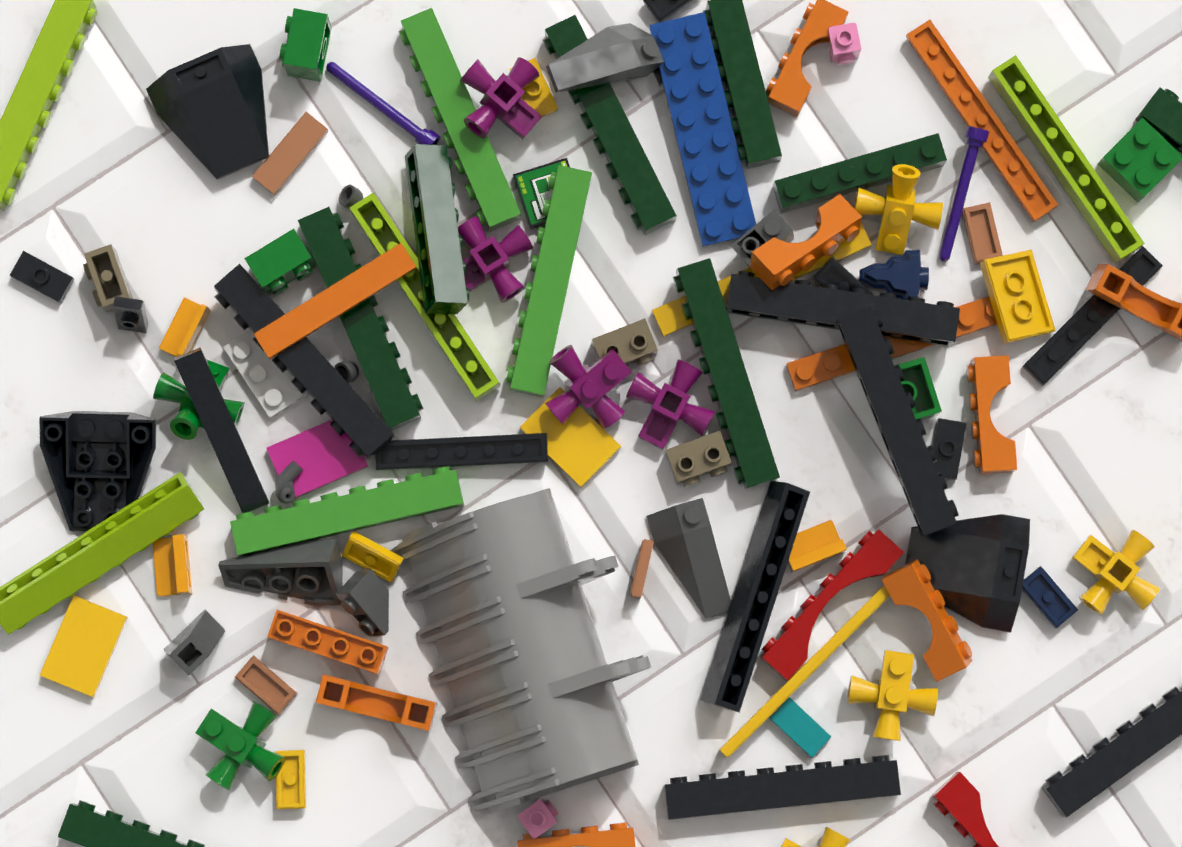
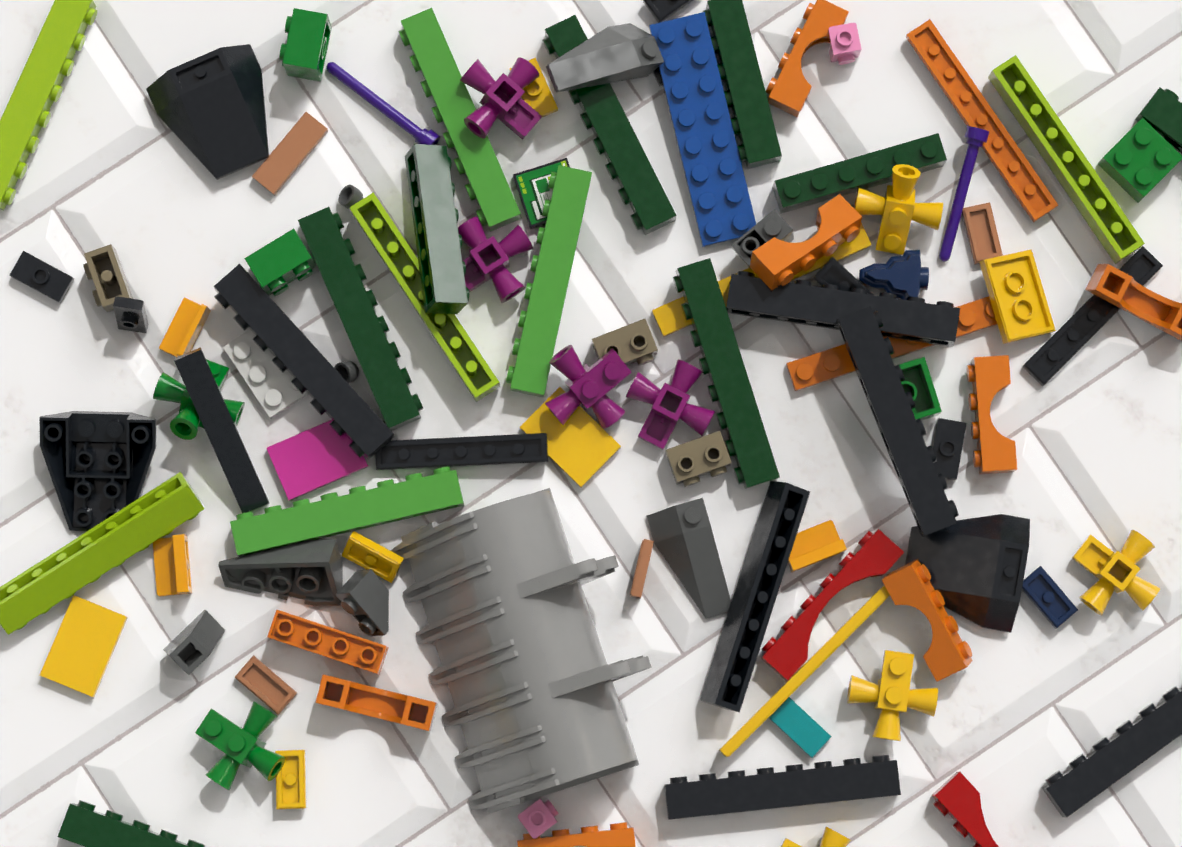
orange tile [254,243,417,360] -> none
dark grey arm [275,461,303,503] -> none

